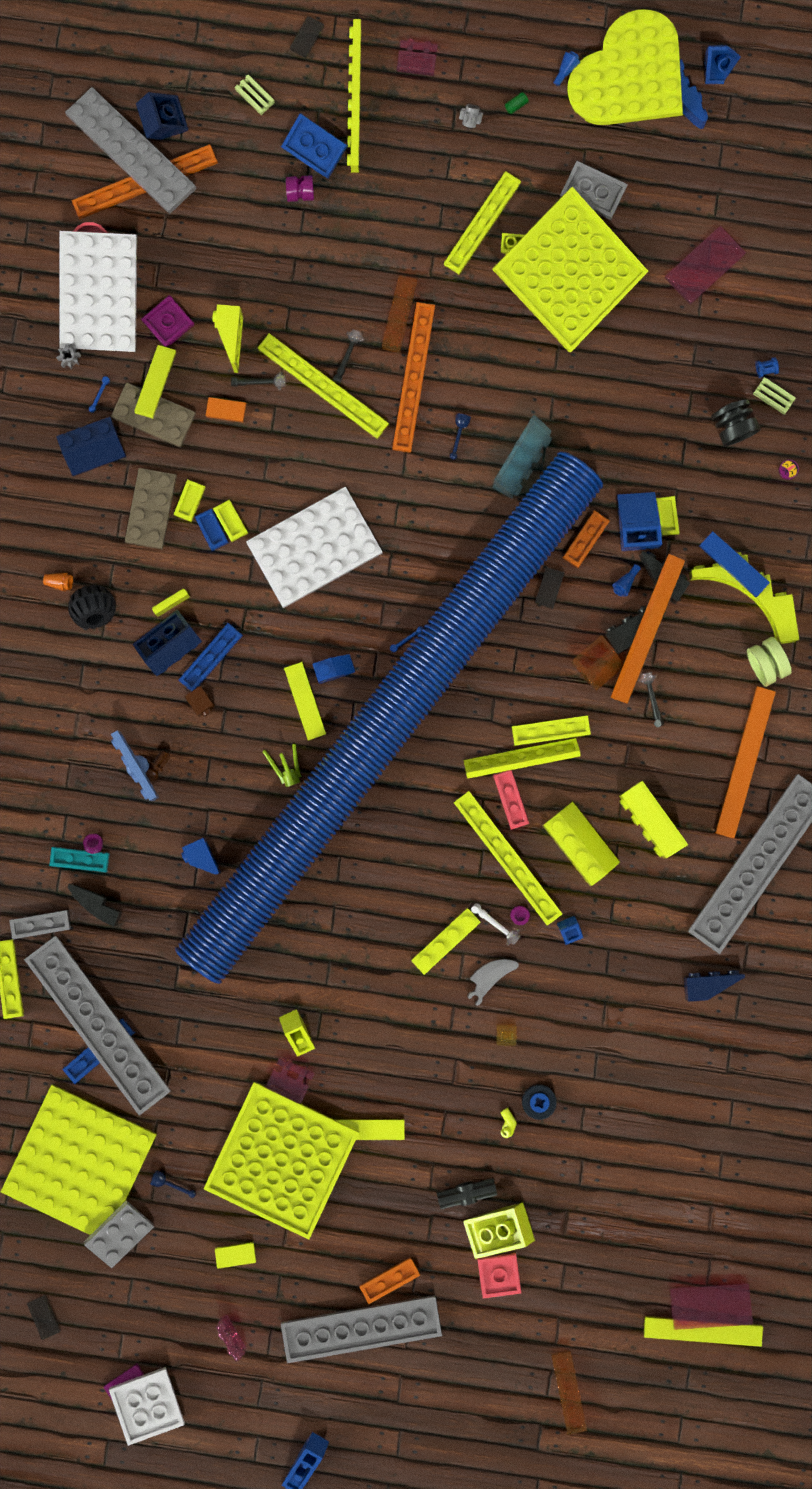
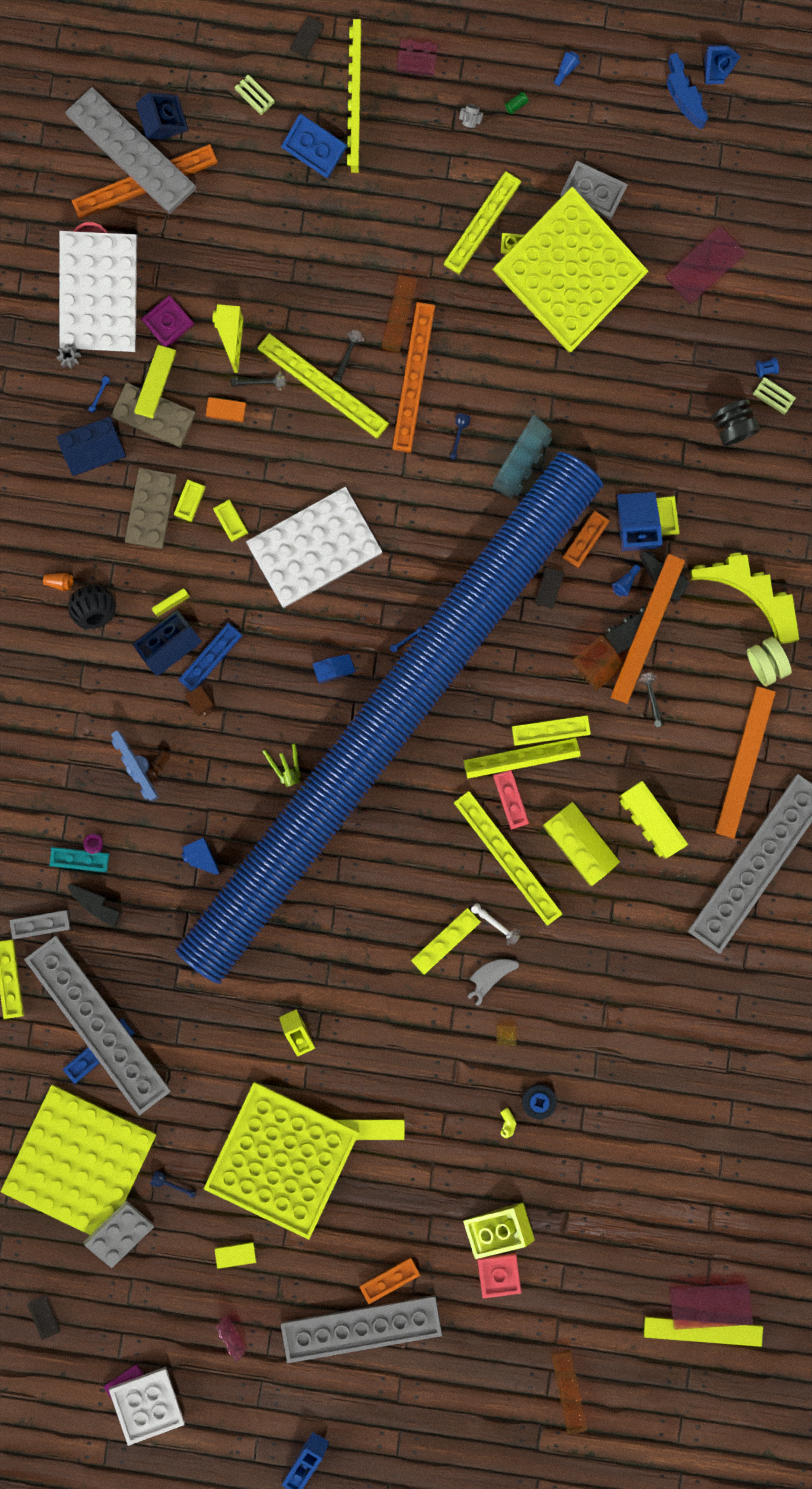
blue tile [195,508,229,551] -> none
clear pink plate [266,1057,315,1104] -> none
neon yellow tile [284,662,326,741] -> none
magenta wheel [286,175,314,202] -> none
pearl dark grey piece [437,1178,497,1209] -> none
magenta tile [510,906,530,925] -> none
blue slope [557,916,583,945] -> none
neon yellow plate [567,9,683,125] -> none
dark blue slope [684,970,745,1002] -> none
blue tile [699,531,770,597] -> none
tile [779,460,799,480] -> none

